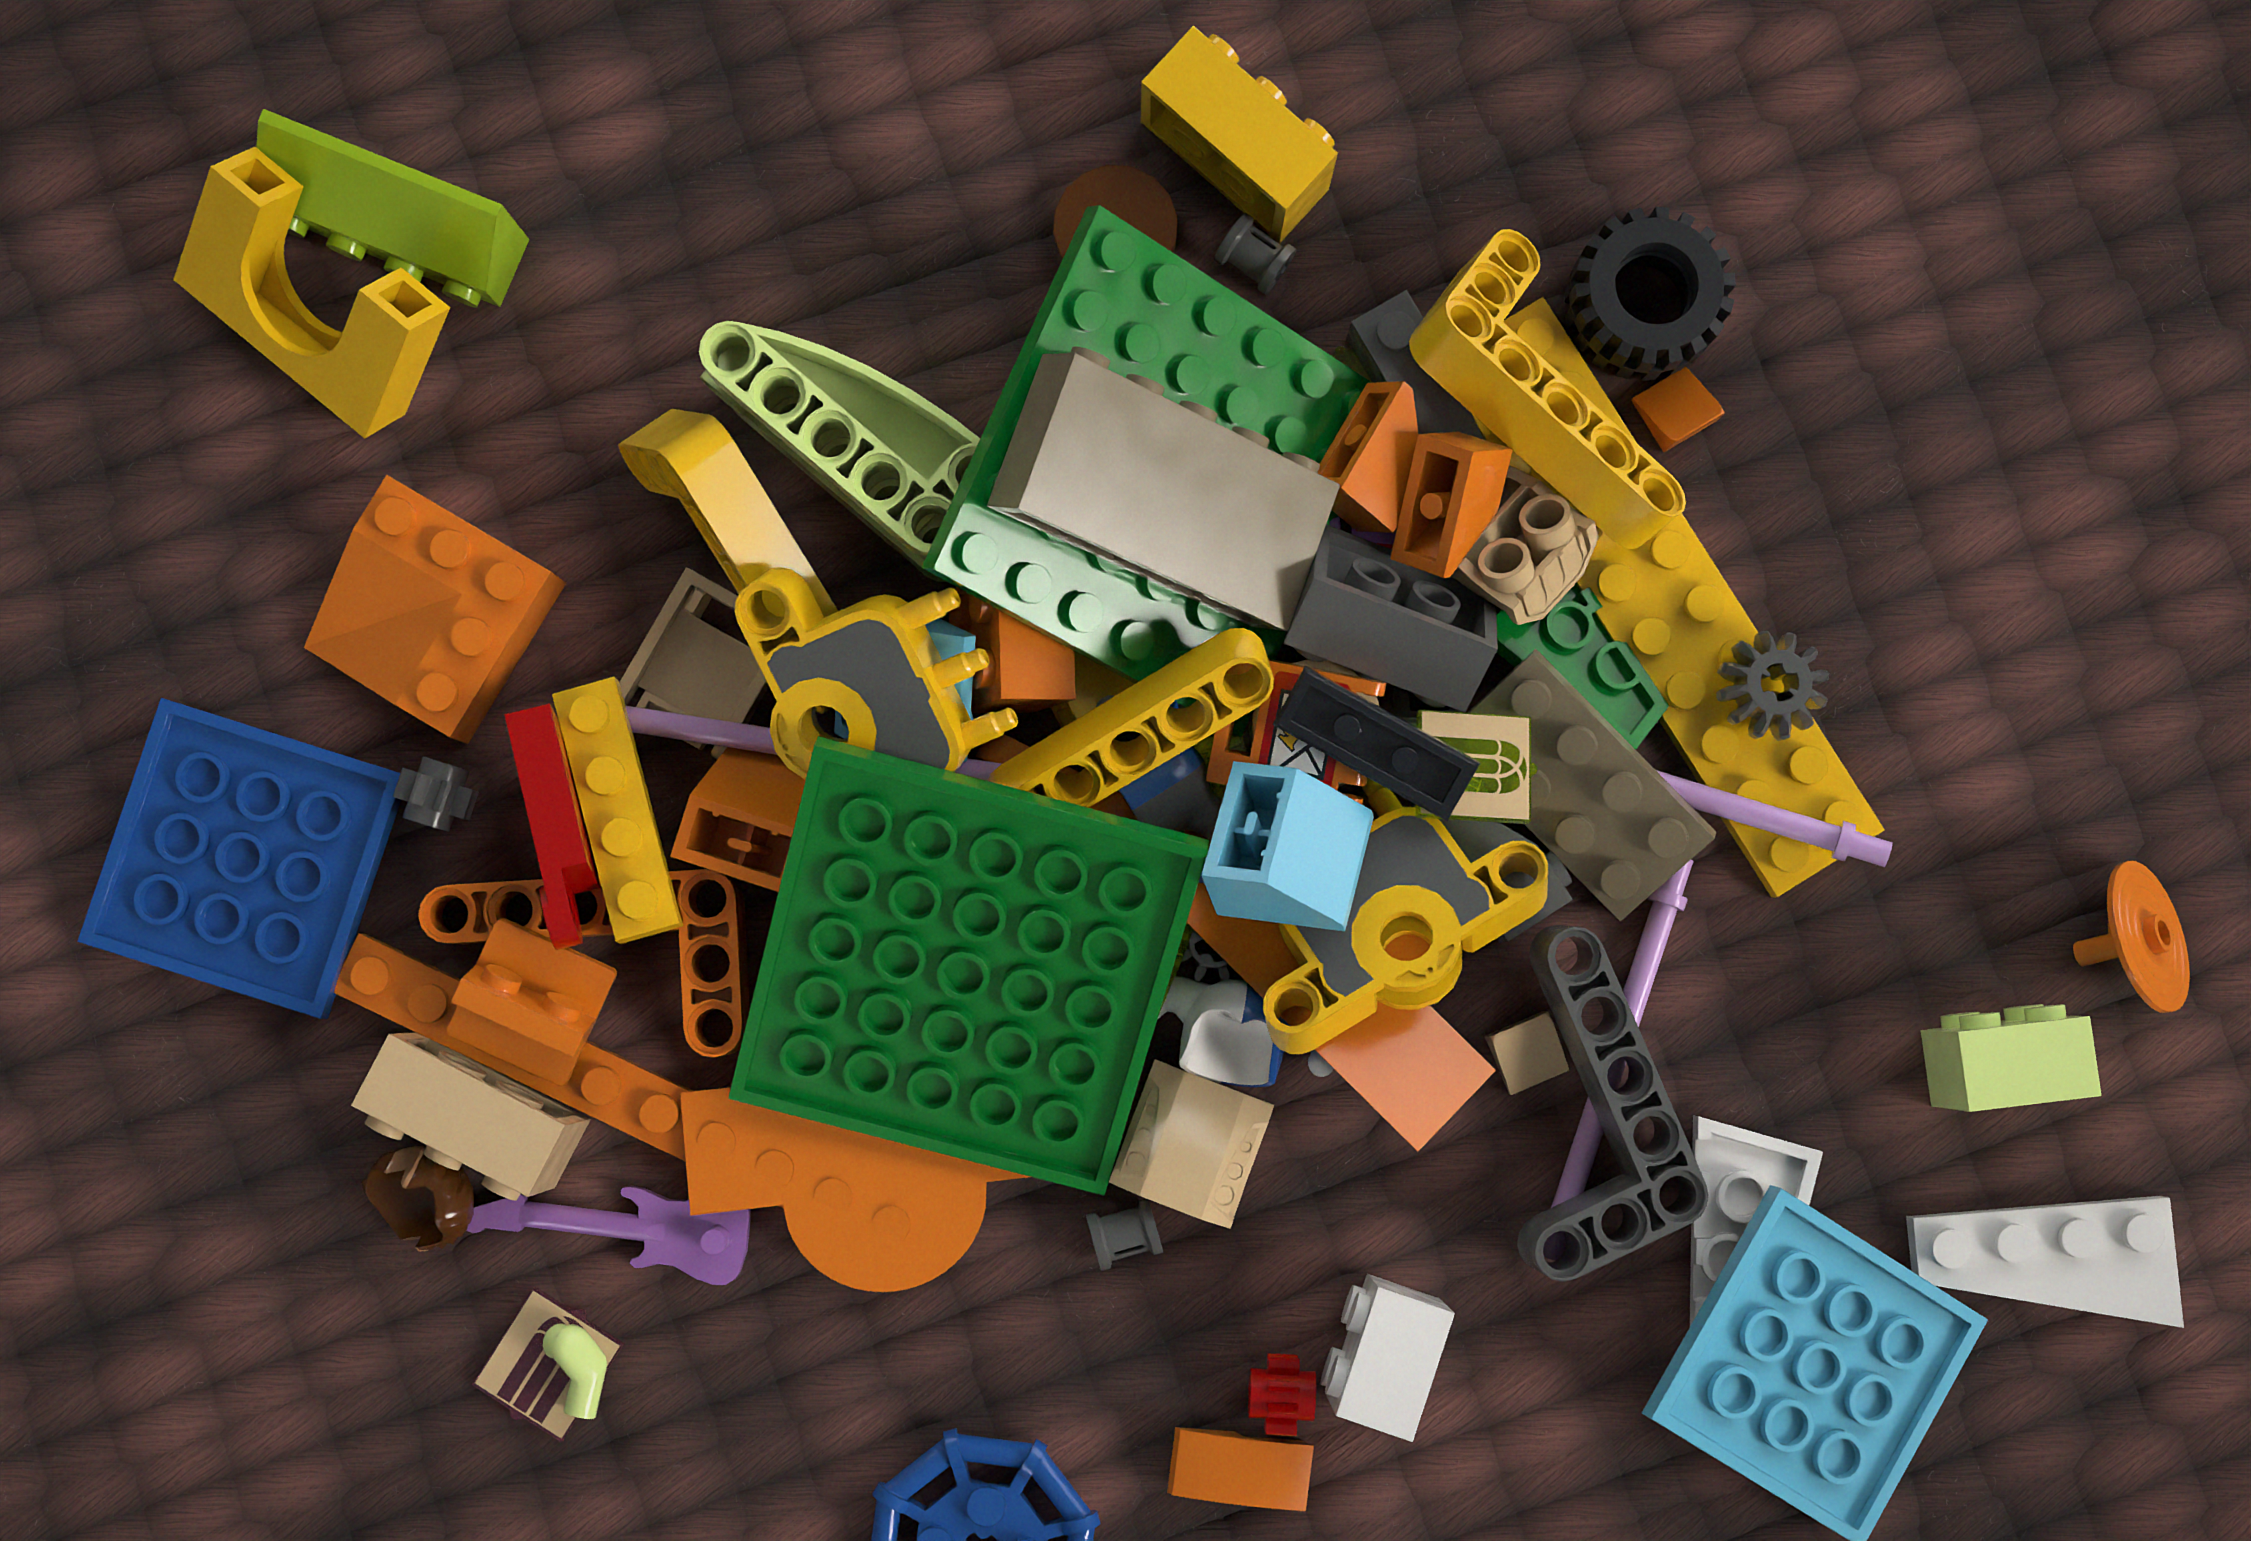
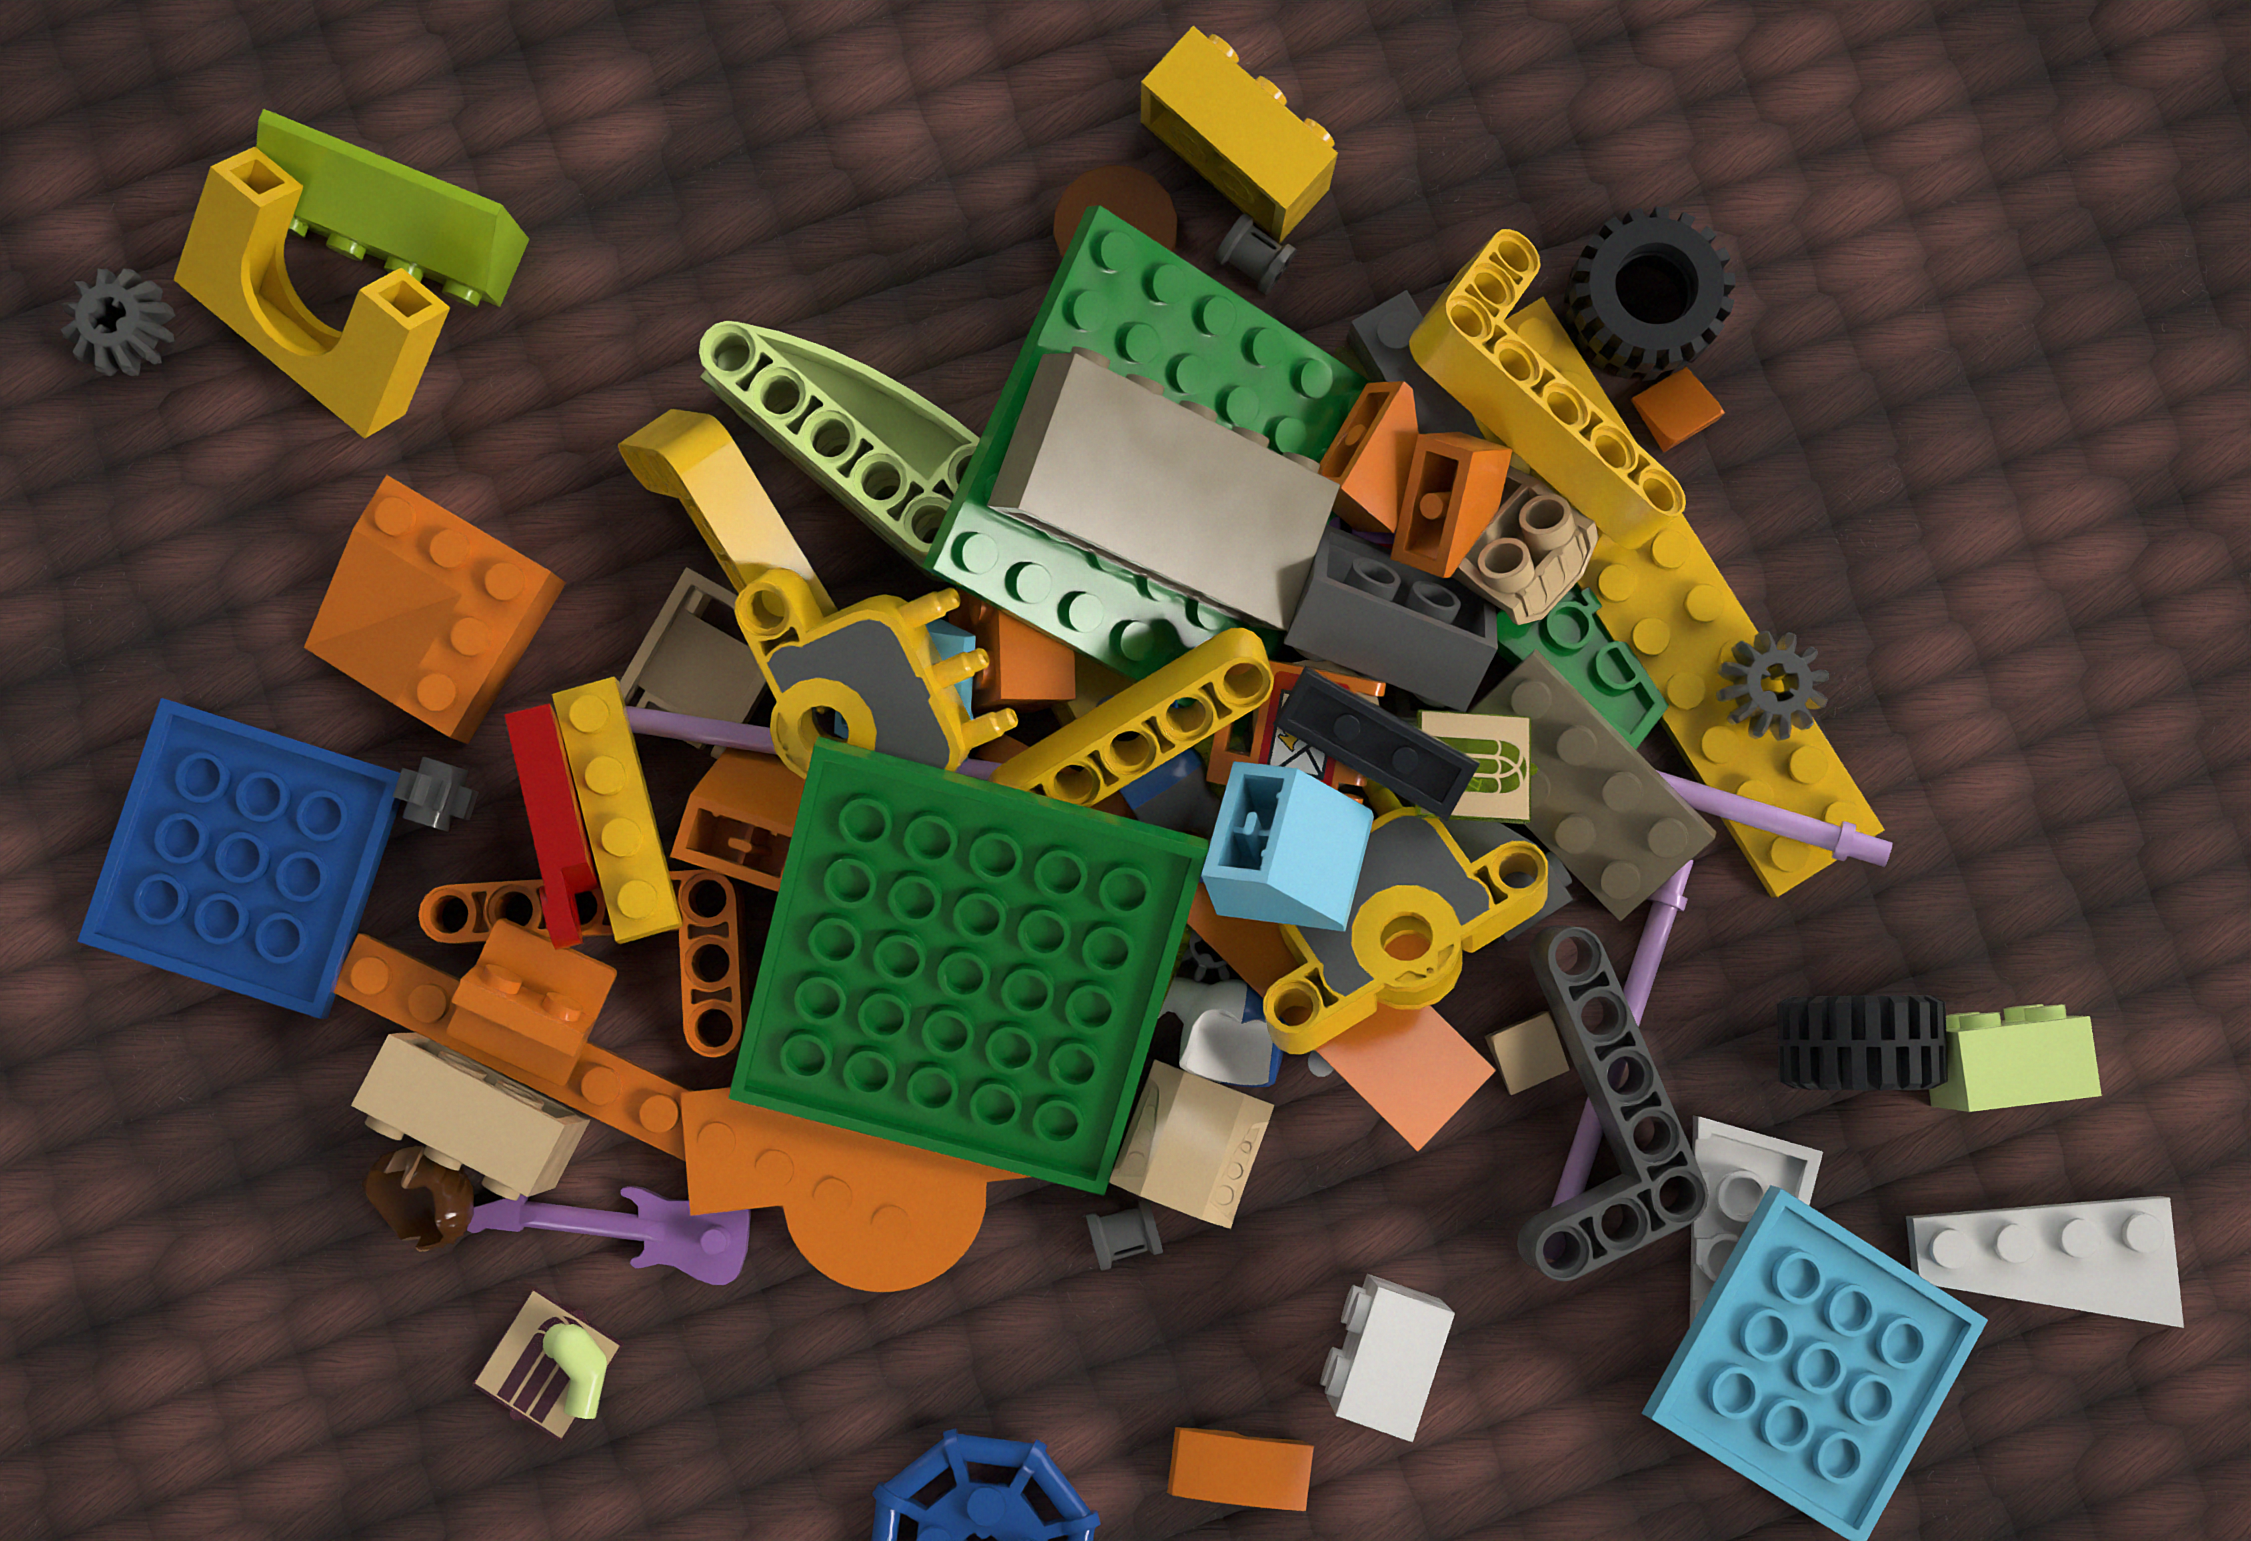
red gear [1248,1353,1316,1436] -> none
orange shield [2073,861,2190,1013] -> none
none -> dark grey gear [60,269,176,376]
none -> black tyre [1777,995,1948,1090]

